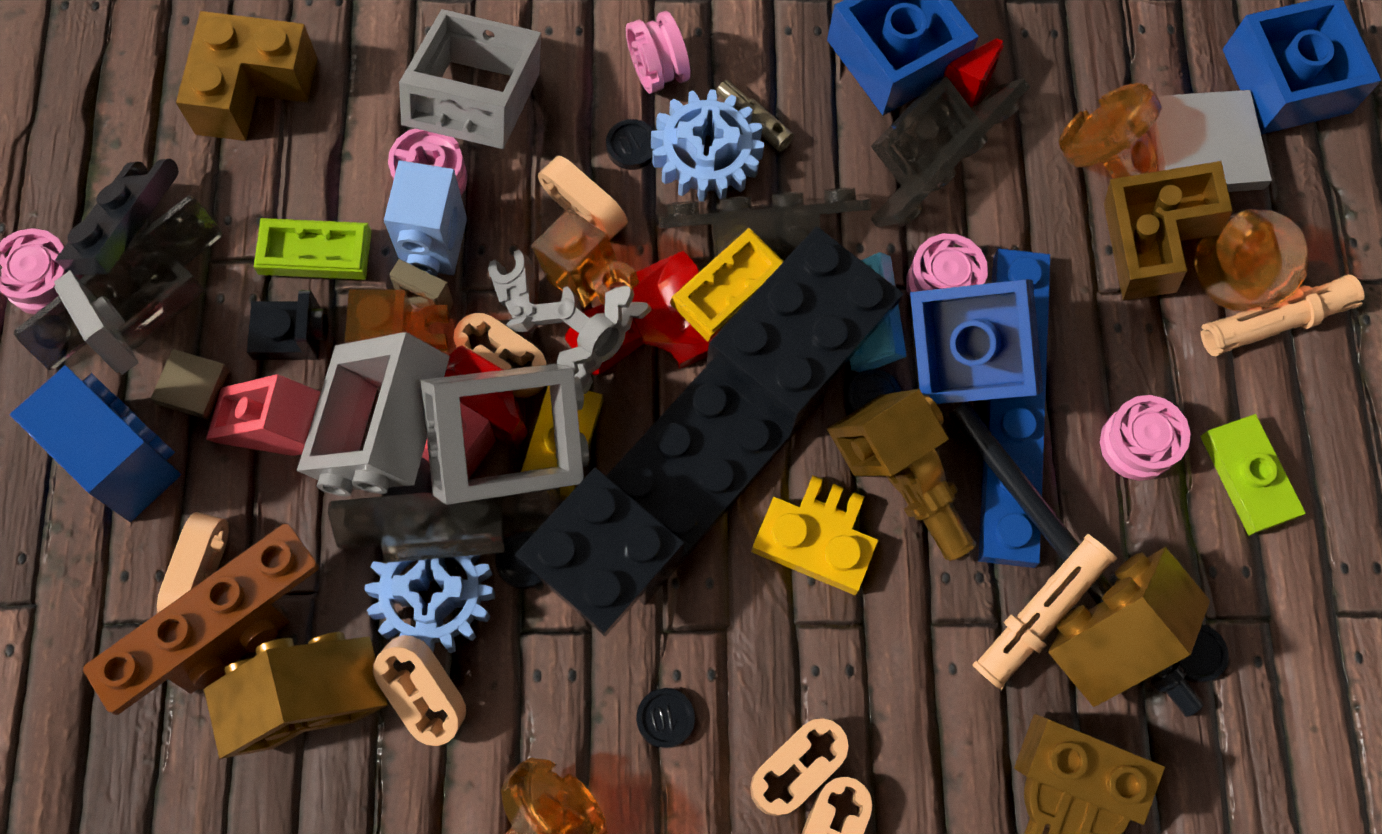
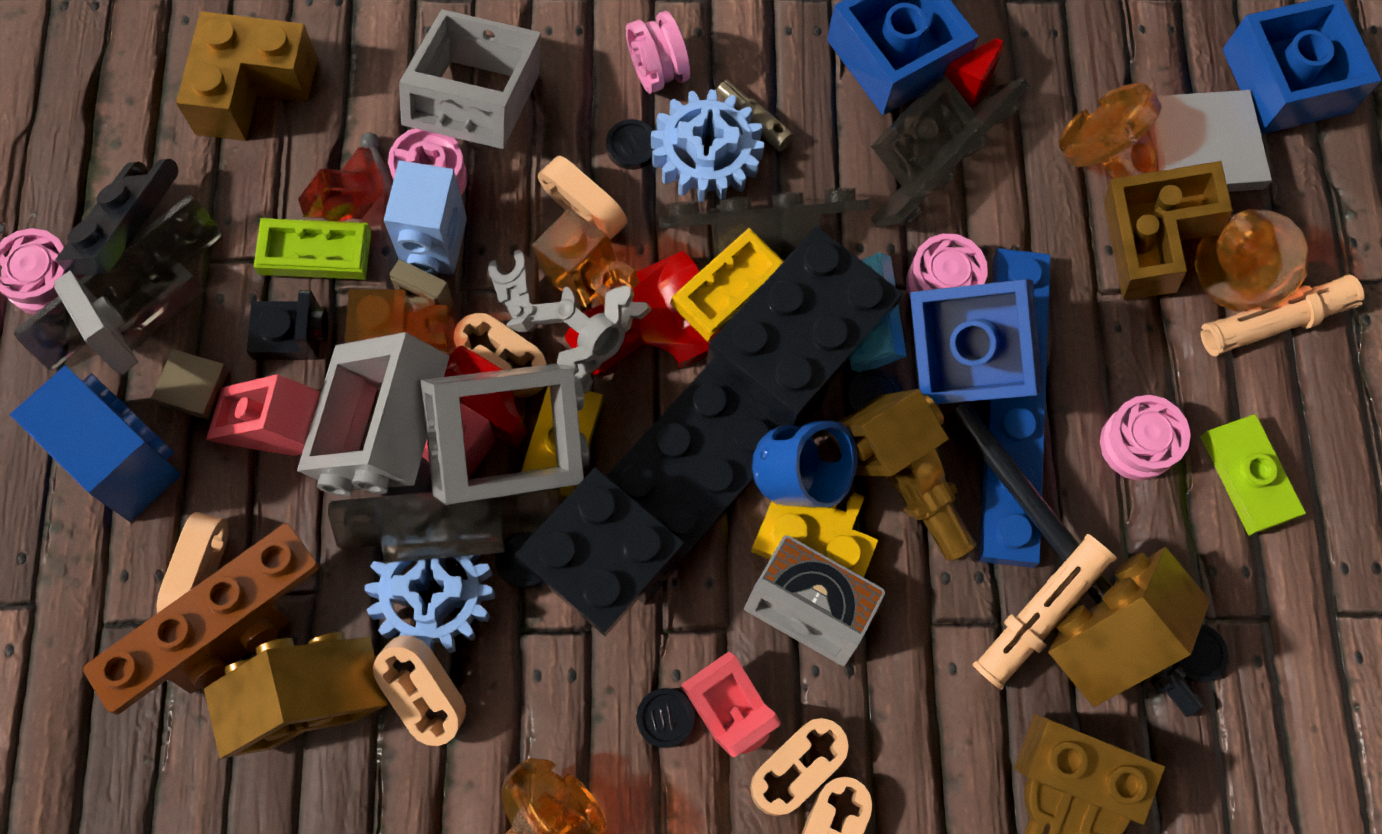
none -> clear red bracket [298,147,384,222]
none -> dark grey hinge [360,132,393,200]
none -> coral bracket [681,651,781,757]
none -> panel [743,535,885,667]
none -> blue helmet [752,421,858,508]

